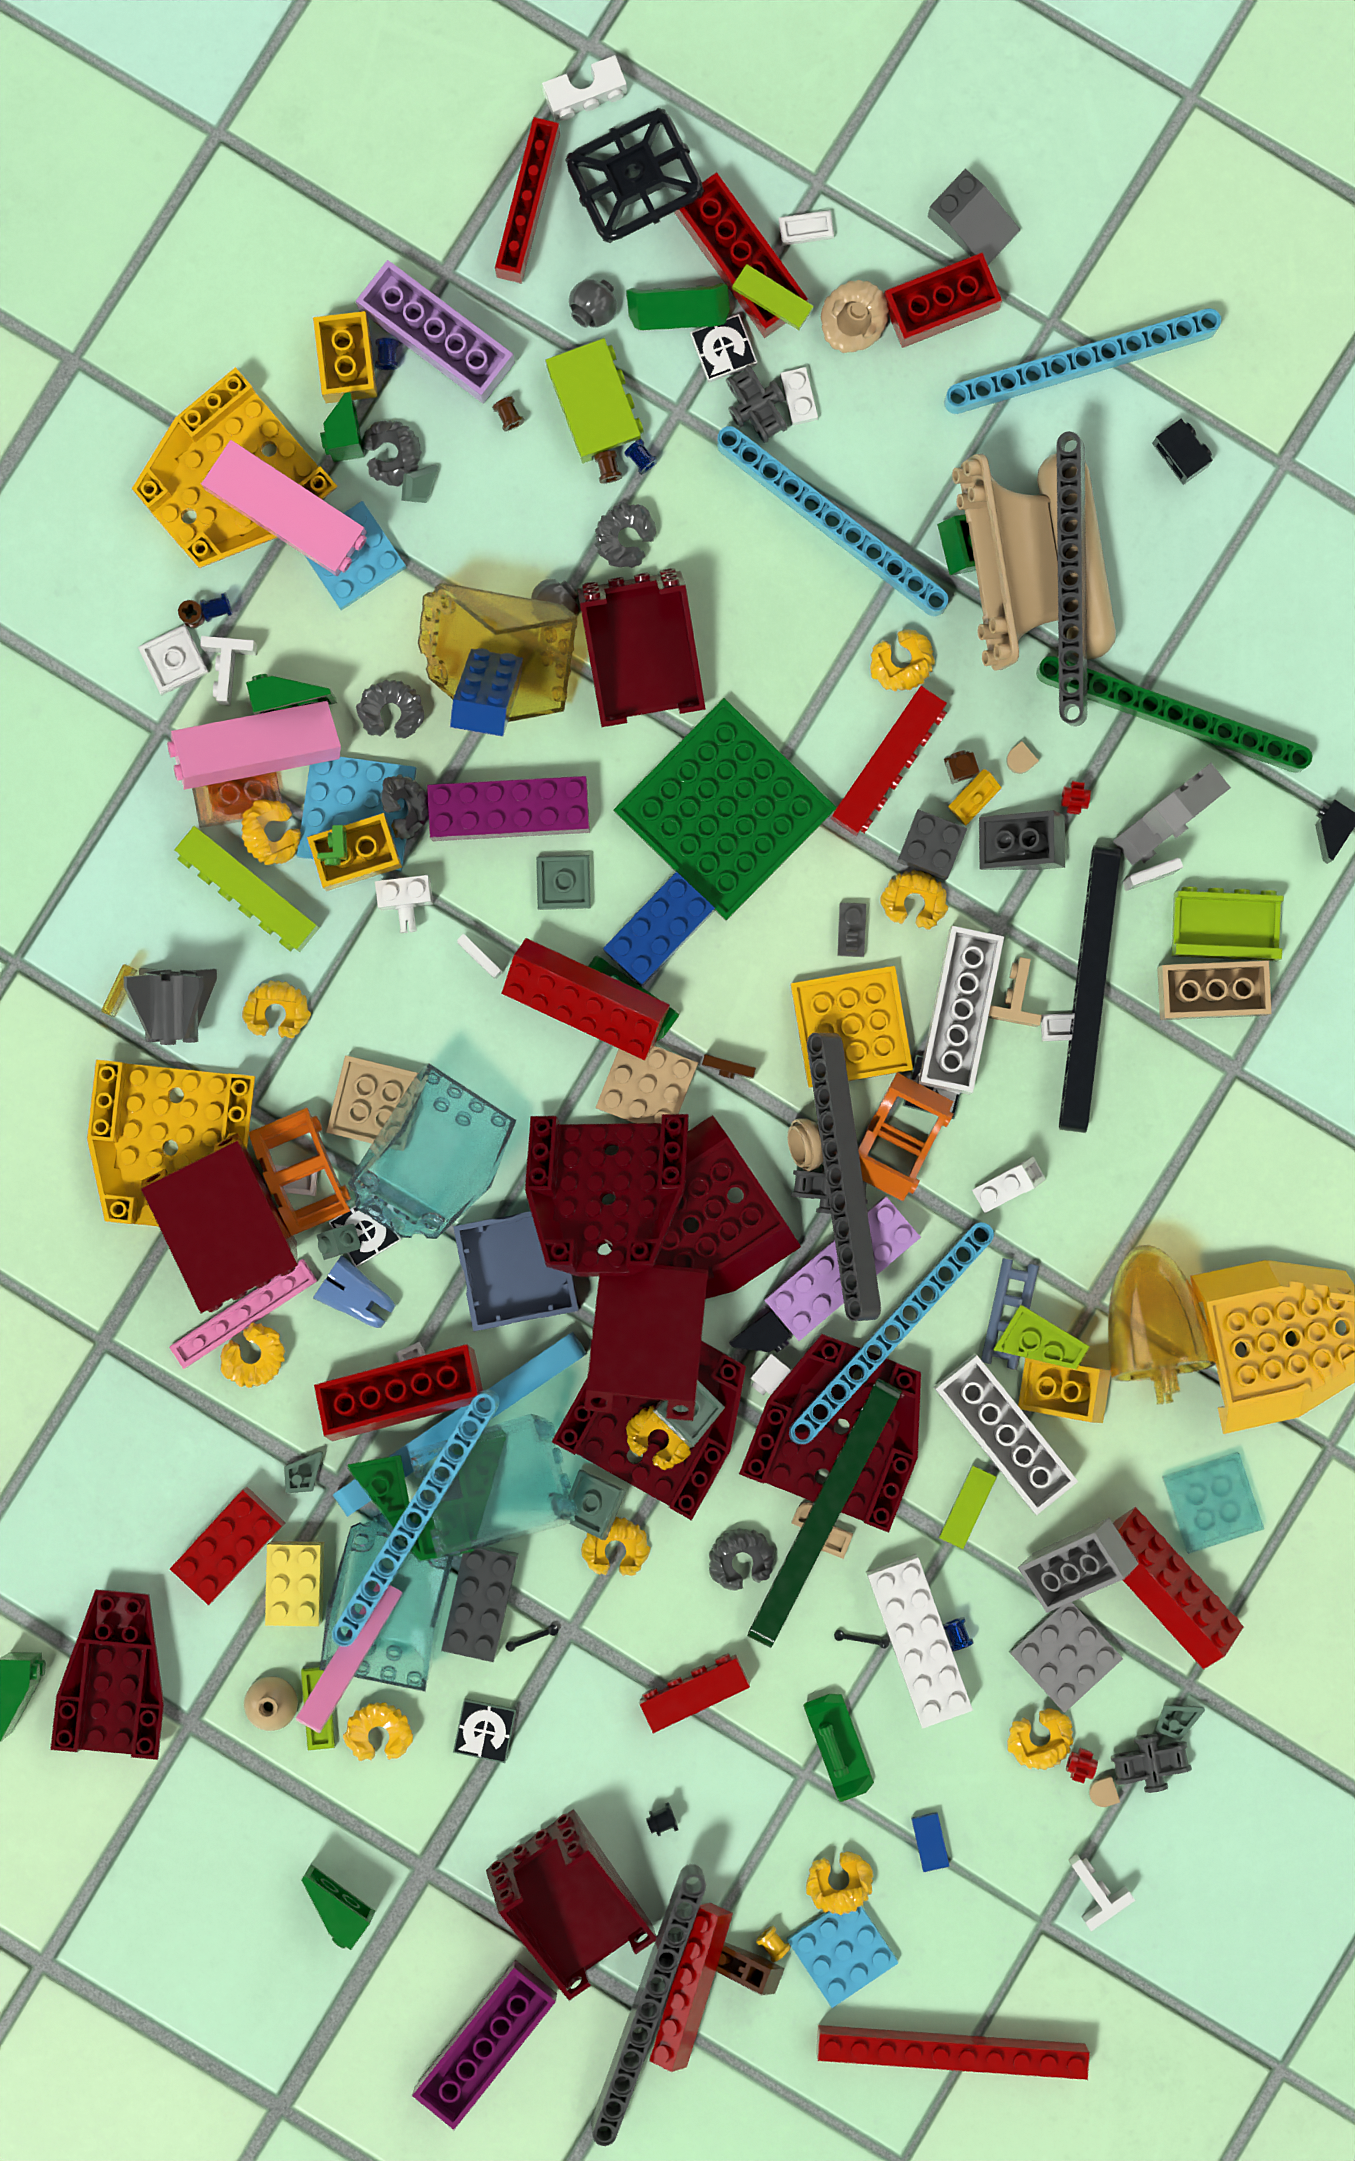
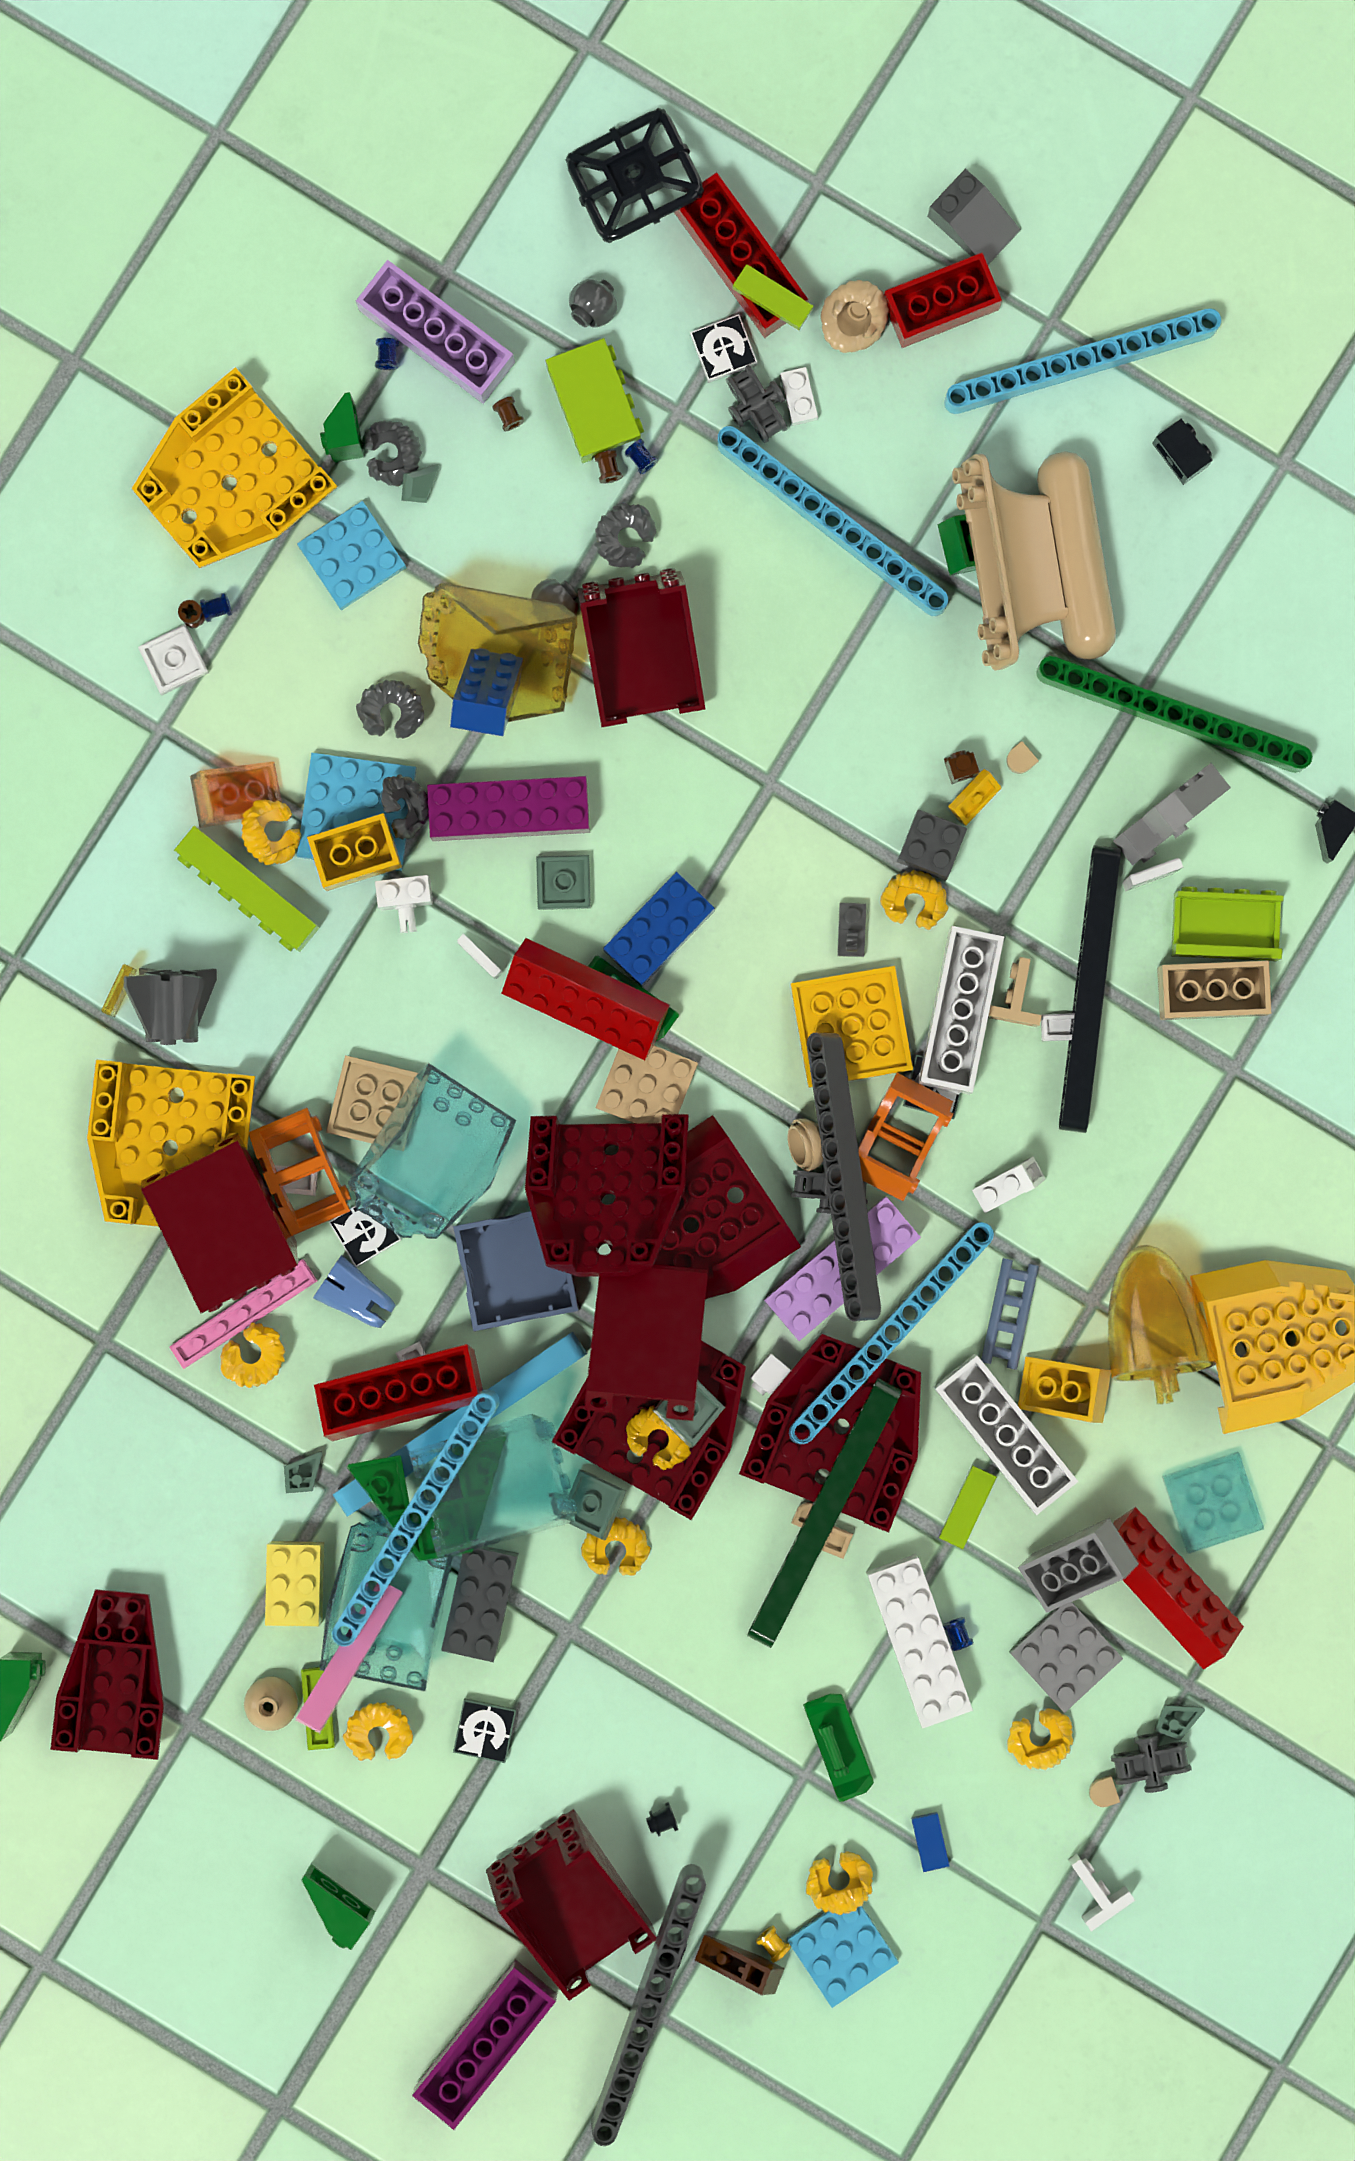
bright pink brick [167,701,341,790] -> none
red brick [170,1487,286,1606] -> none
white bracket [200,636,257,706] -> none
bright pink brick [201,440,367,577] -> none
yellow piece [242,980,311,1038] -> none
green slope [246,674,337,715] -> none
yellow brick [313,311,377,403] -> none
bright green bracket [317,825,348,866] -> none
sand green bracket [317,1224,361,1260] -> none
red brick [495,117,560,284] -> none
black hinge [505,1624,558,1652] -> none
white arch [542,55,627,121] -> none
green plate [613,698,837,921] -> none
green piece [626,283,730,330] -> none
red brick [639,1653,750,1734] -> none
red brick [649,1903,733,2072] -> none
reddish brown plate [702,1055,756,1079] -> none
dark grey piece [709,1528,775,1591] -> none
black slope [729,1310,791,1353] -> none
white tile [778,210,834,246] -> none
red brick [816,2025,1090,2080] -> none
red brick [831,686,947,837] -> none
black hinge [834,1630,889,1649] -> none
yellow piece [870,629,935,692] -> none
dark grey slope [979,810,1065,870] -> none
lime wing [994,1305,1090,1370] -> none
dark grey beam [1056,431,1087,727] -> none
red gear [1061,781,1091,815] -> none
red gear [1066,1748,1098,1784] -> none

